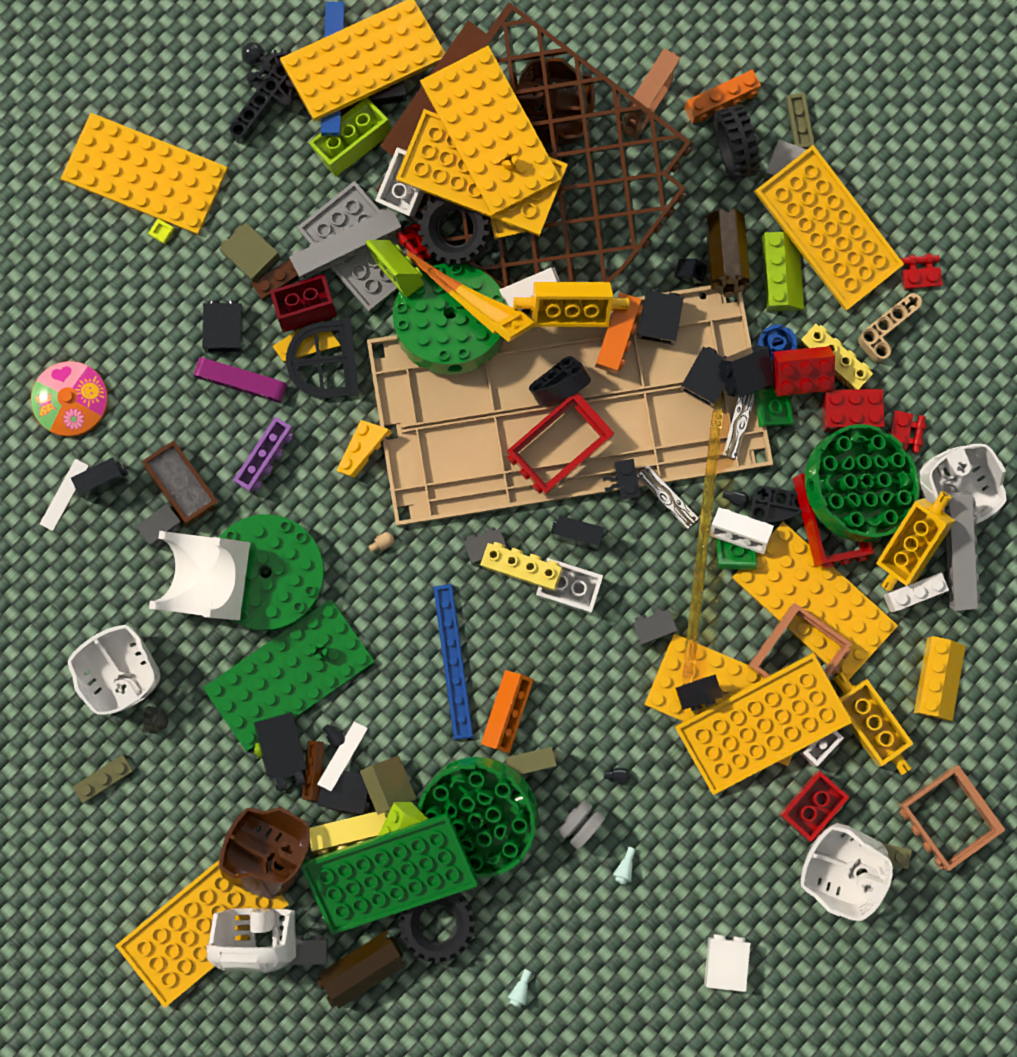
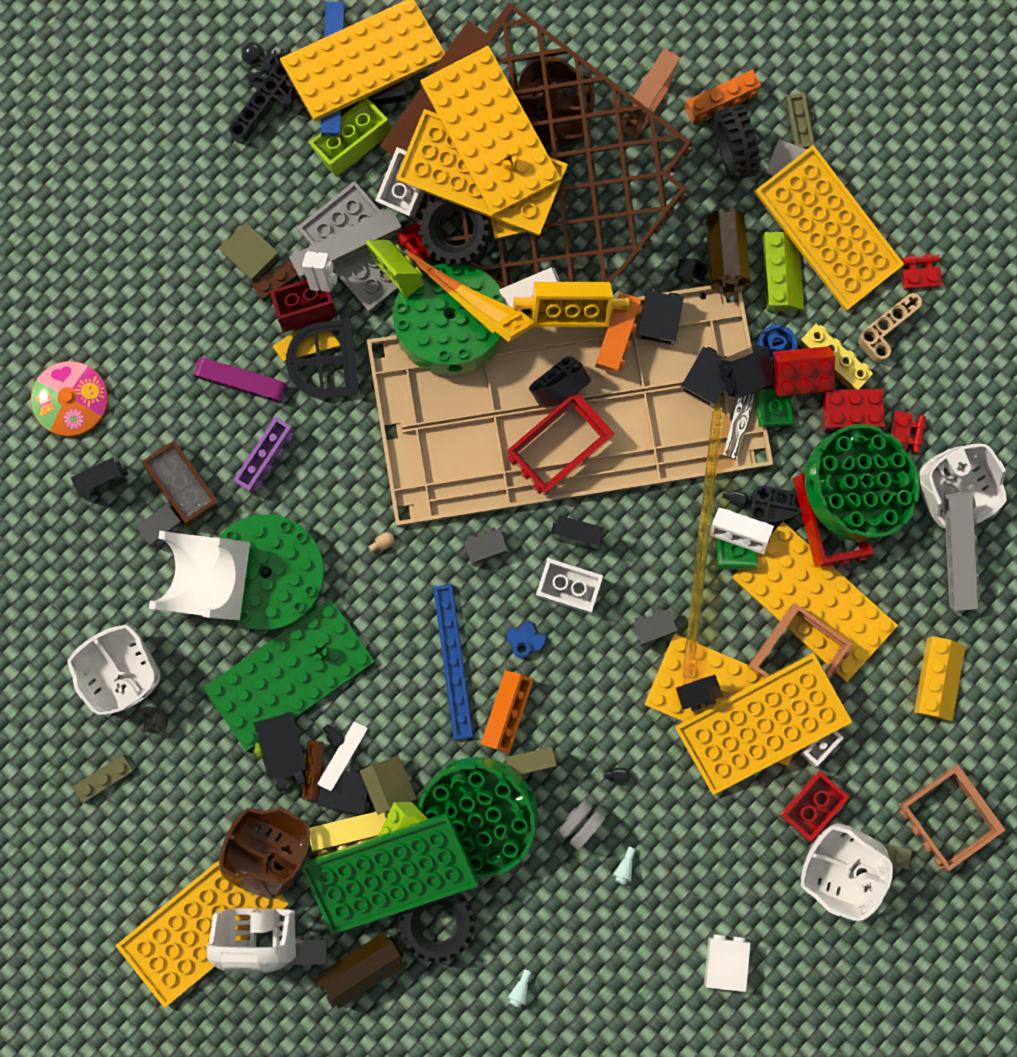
white sticker [40,459,89,531] -> none
yellow plate [60,113,228,236] -> none
neon yellow tile [148,218,175,245] -> none
black brick [202,300,244,352] -> none
yellow wing [336,420,392,478] -> none
light yellow brick [480,542,563,592] -> none
black brick [602,458,641,503] -> none
sticker [637,465,699,529] -> none
yellow brick [832,671,913,775] -> none
yellow brick [876,491,956,592] -> none
white brick [883,572,949,612] -> none
none -> white brick [302,251,337,292]
none -> blue plate [507,621,546,659]

